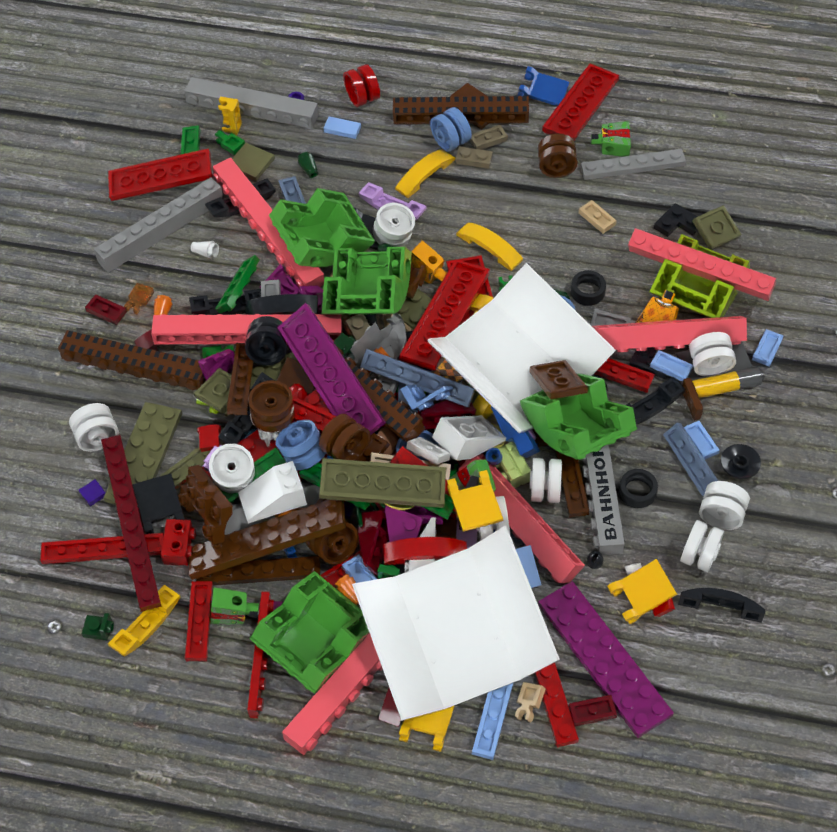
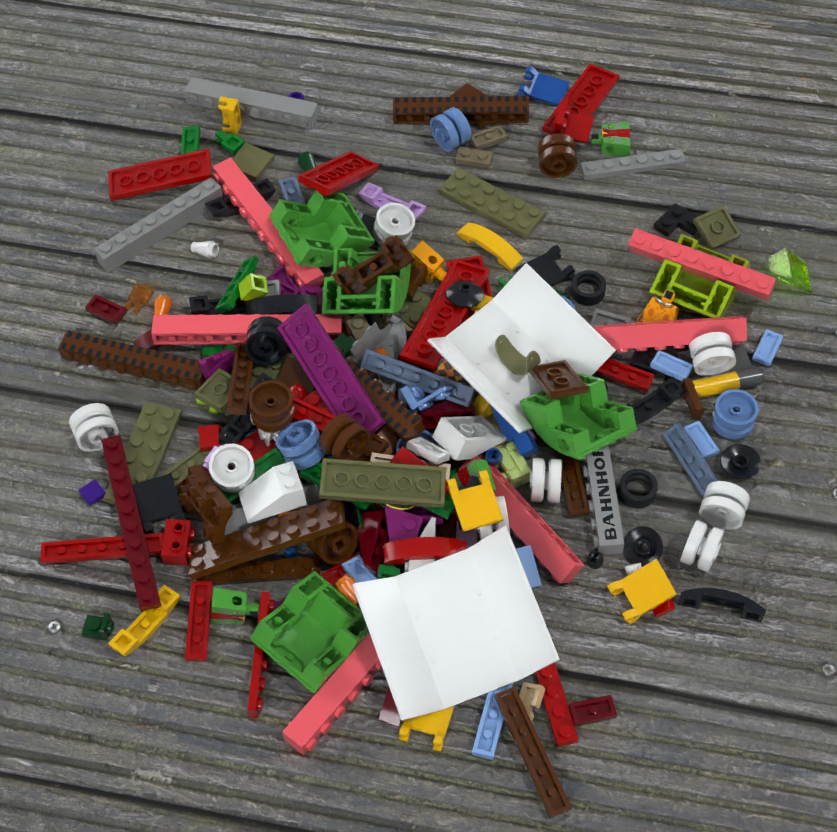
light blue tile [323,116,361,139] -> none
red wheel [343,64,380,107] -> none
yellow slope [395,149,455,198] -> none
magenta plate [538,581,674,738] -> none
tan plate [579,200,617,234] -> none
none -> lime brick [238,273,268,301]
none -> red plate [298,151,379,196]
none -> reddish brown bracket [332,235,416,295]
none -> olive plate [439,168,546,239]
none -> black dish [446,281,484,308]
none -> reddish brown plate [494,686,572,819]
none -> olive piece [495,335,541,376]
none -> black flag [515,245,575,286]
none -> red bracket [554,99,594,143]
none -> black dish [623,526,663,567]
none -> medium blue wheel [711,389,759,440]
none -> clear neon green slope [768,247,813,293]

